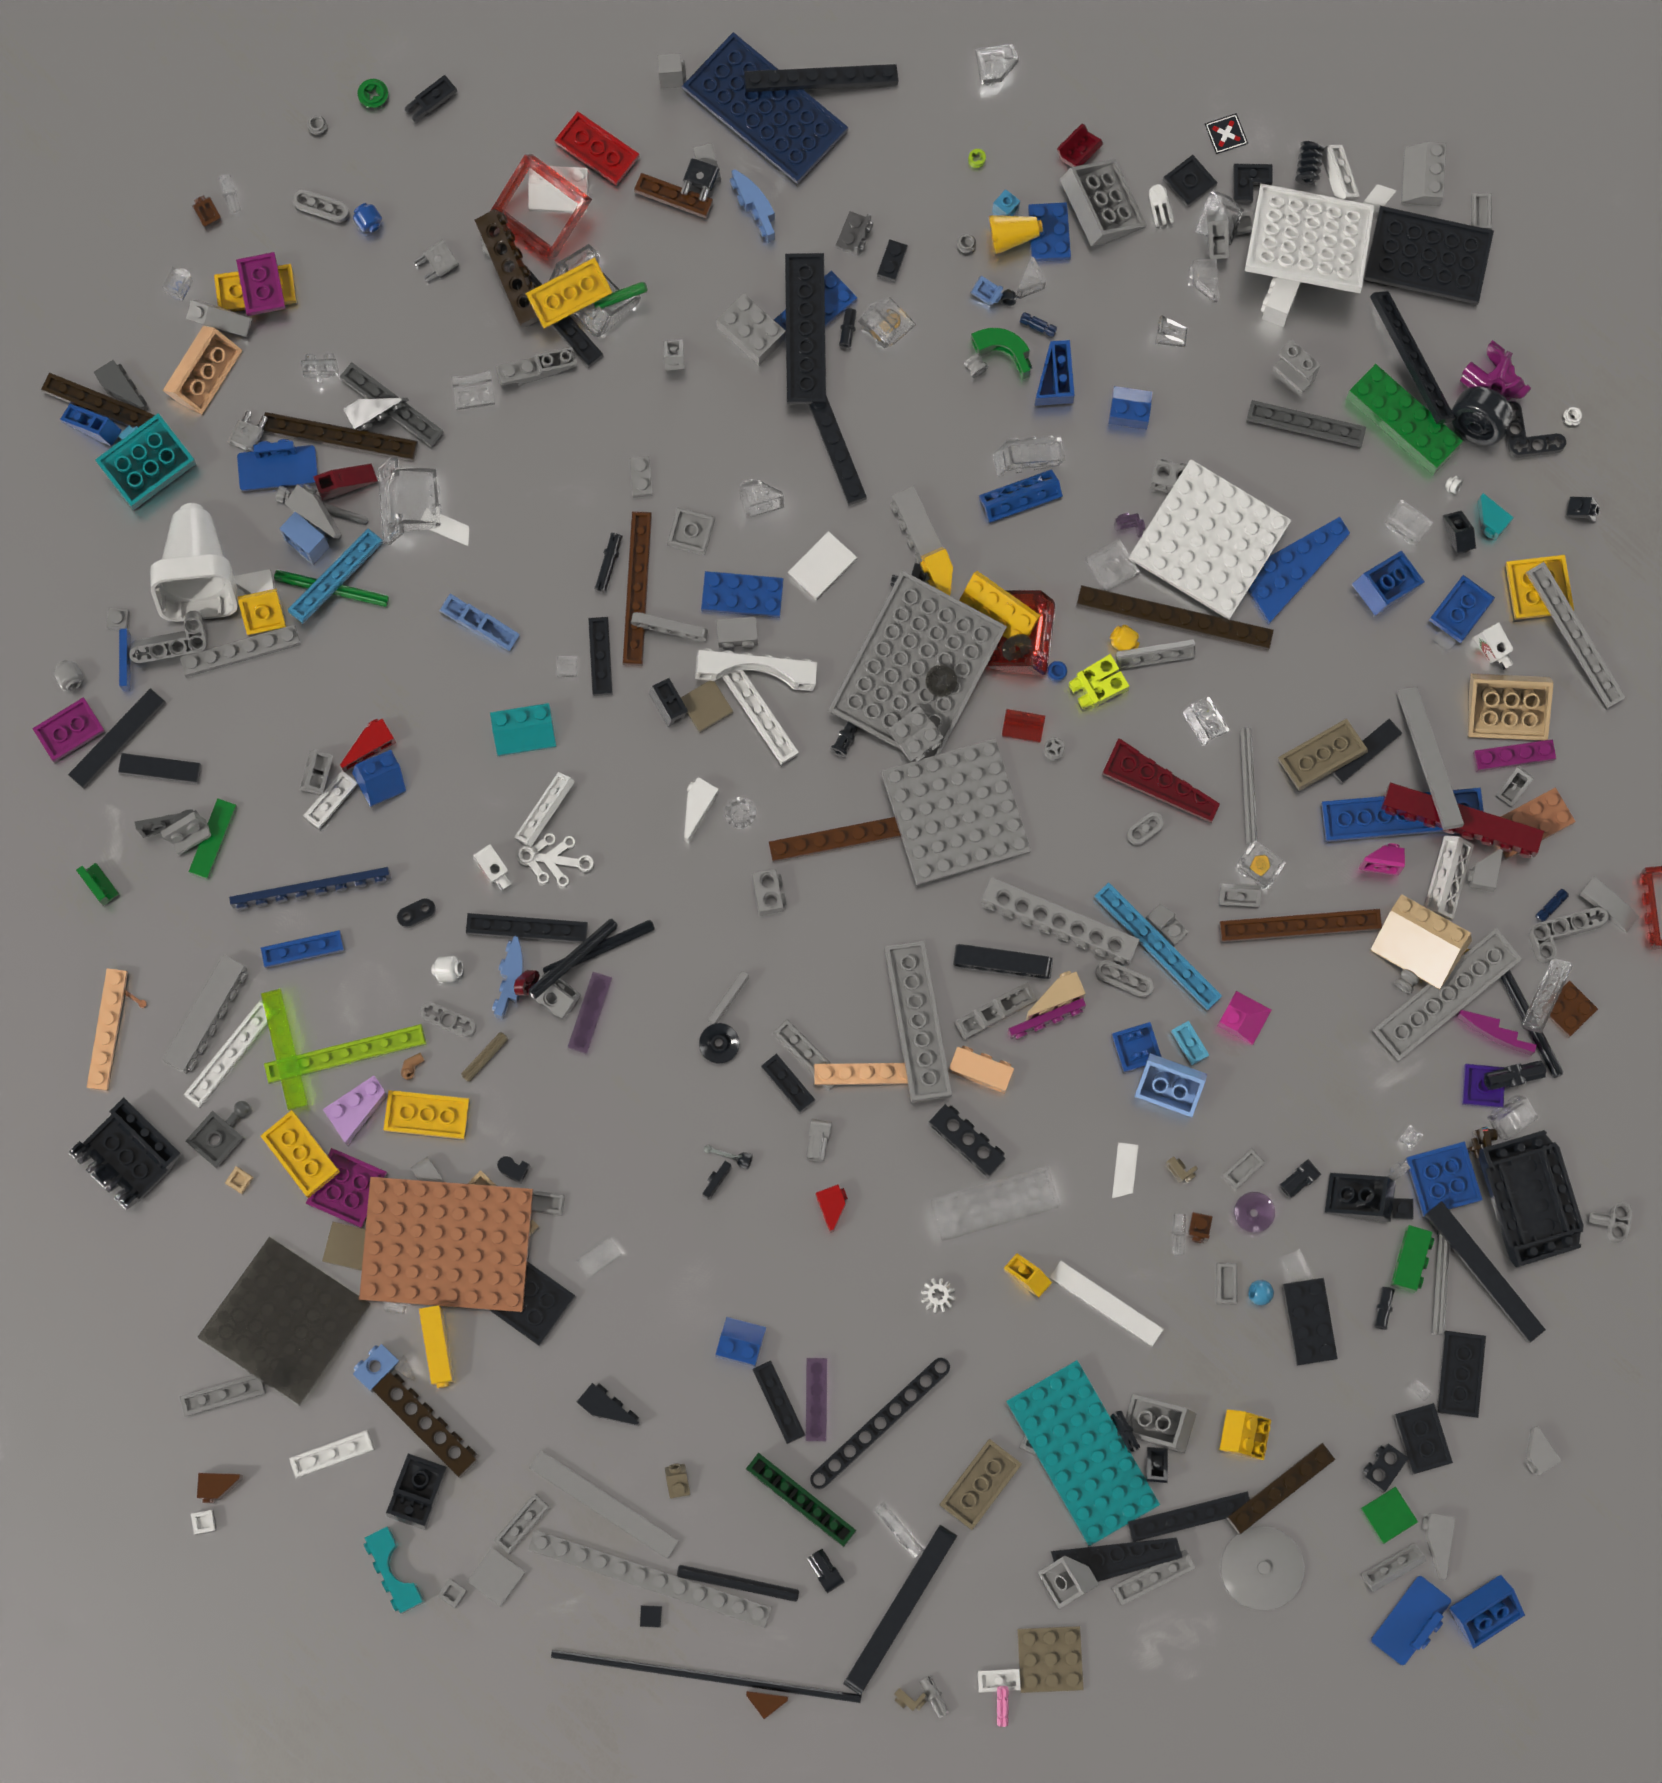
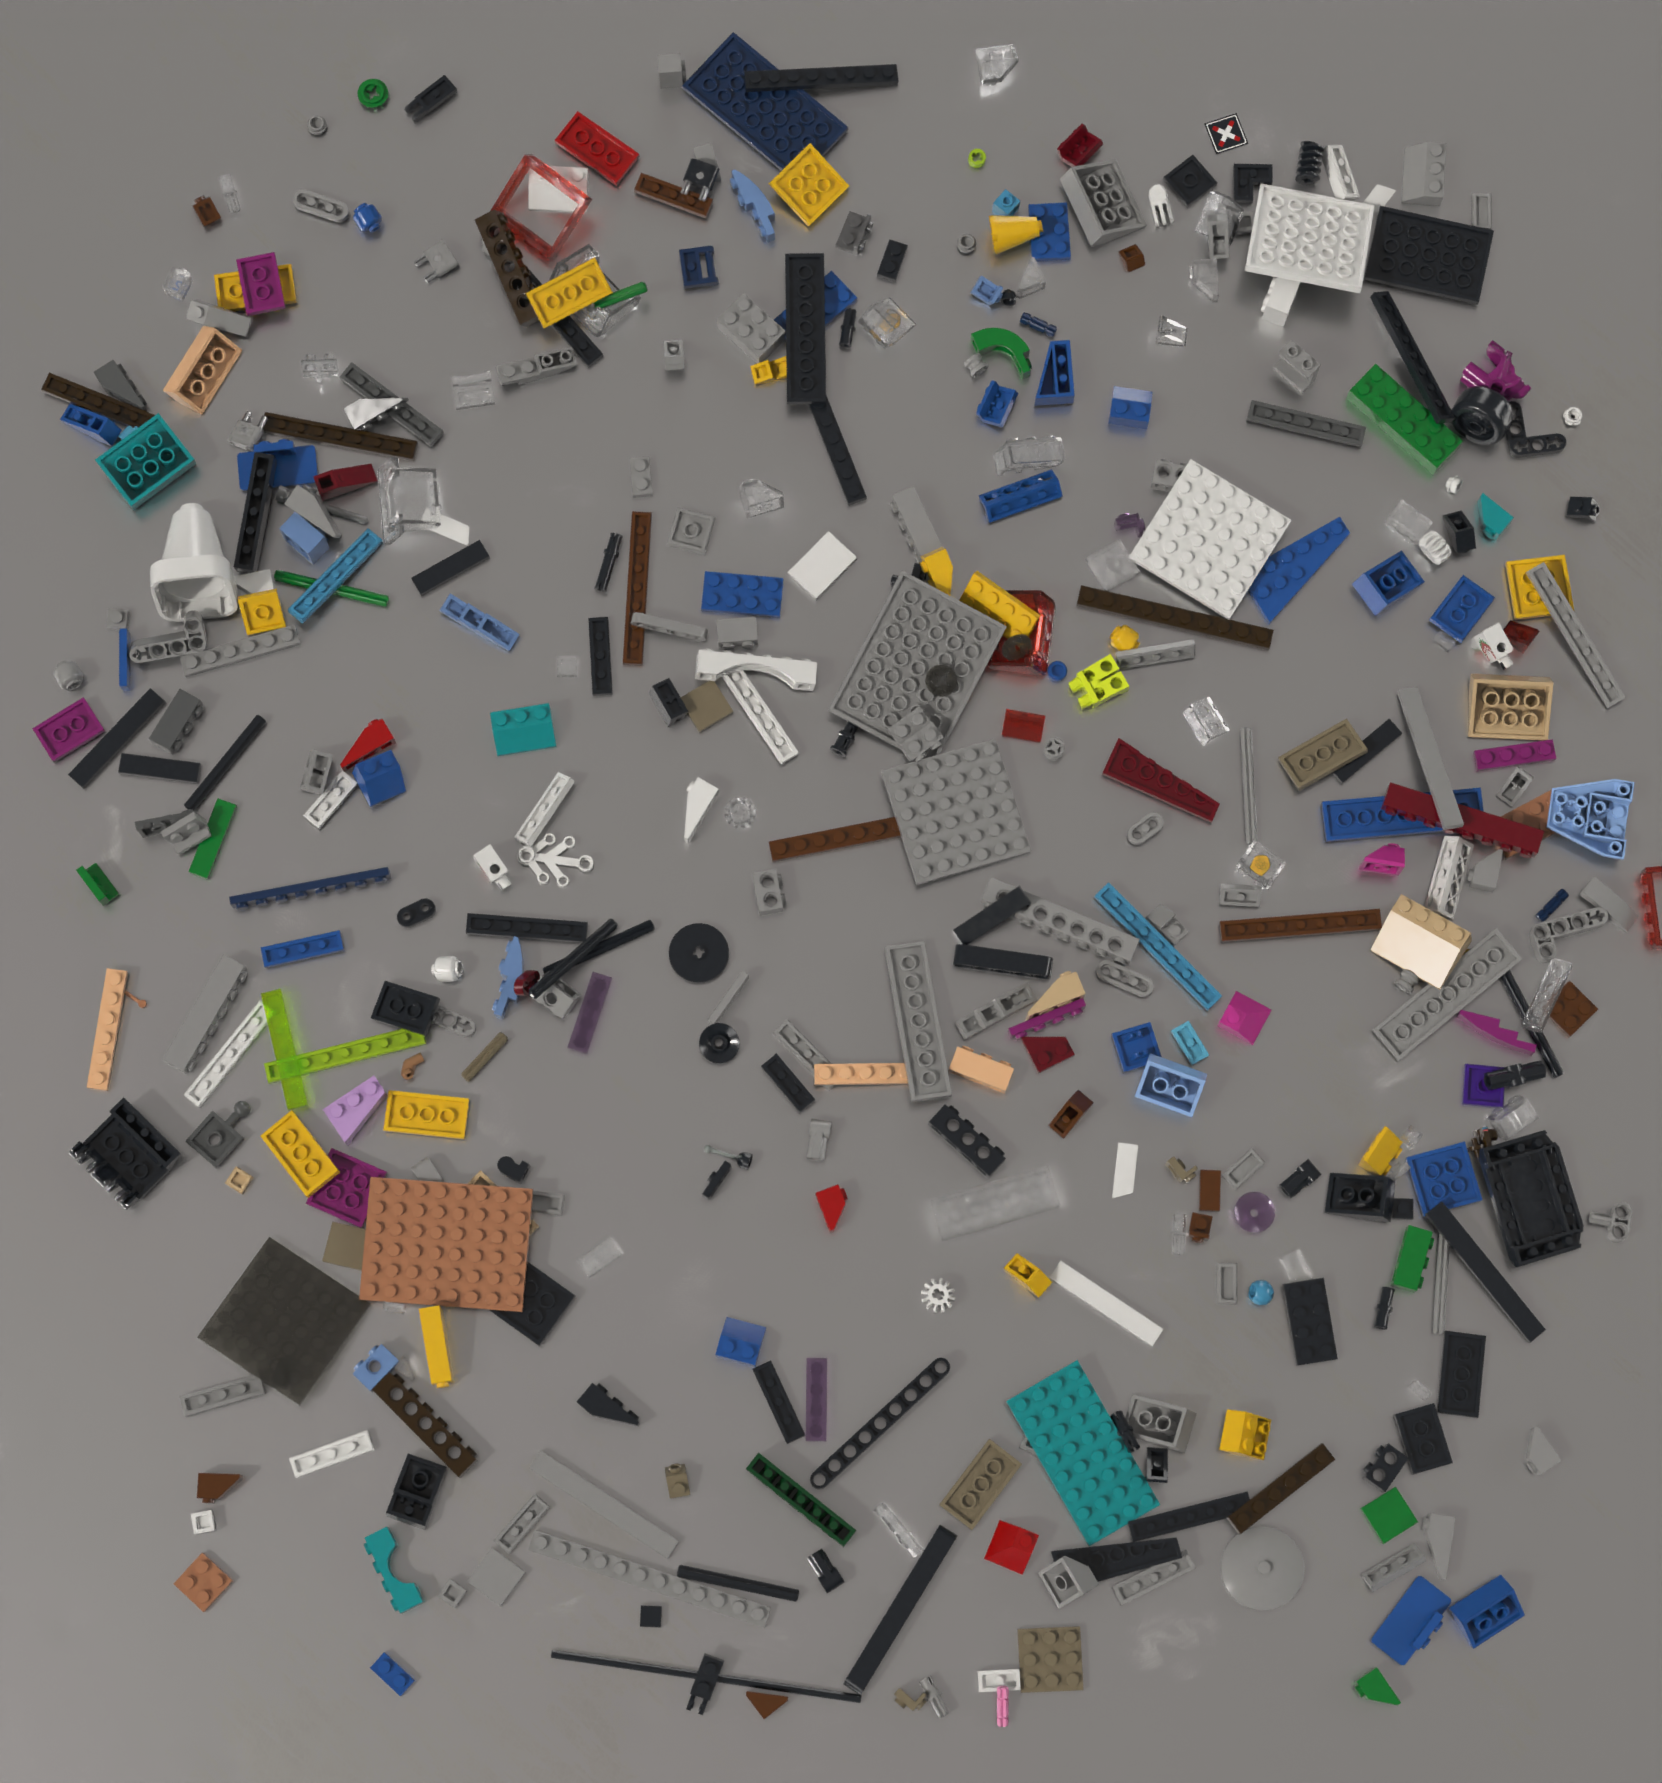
none -> dark grey brick [149,689,203,755]
none -> nougat plate [174,1553,233,1612]
none -> black axle [184,715,266,811]
none -> black brick [233,452,278,573]
none -> blue plate [370,1652,415,1696]
none -> black plate [371,981,440,1037]
none -> black tile [411,540,490,596]
none -> black piece [669,923,729,983]
none -> dark blue plate [679,246,719,289]
none -> black hinge [686,1653,724,1715]
none -> yellow slope [750,356,787,385]
none -> yellow plate [768,143,849,226]
none -> black tile [953,885,1031,945]
none -> blue bracket [976,380,1018,428]
none -> red slope [984,1520,1039,1575]
none -> dark red wing [1021,1037,1075,1074]
none -> reddish brown slope [1048,1090,1094,1139]
none -> reddish brown slope [1118,244,1145,272]
none -> reddish brown tile [1199,1170,1221,1212]
none -> green slope [1354,1667,1401,1705]
none -> yellow slope [1358,1126,1403,1176]
none -> white gear [1419,530,1451,565]
none -> clear red slope [1503,620,1540,654]
none -> light blue wedge [1546,779,1635,860]

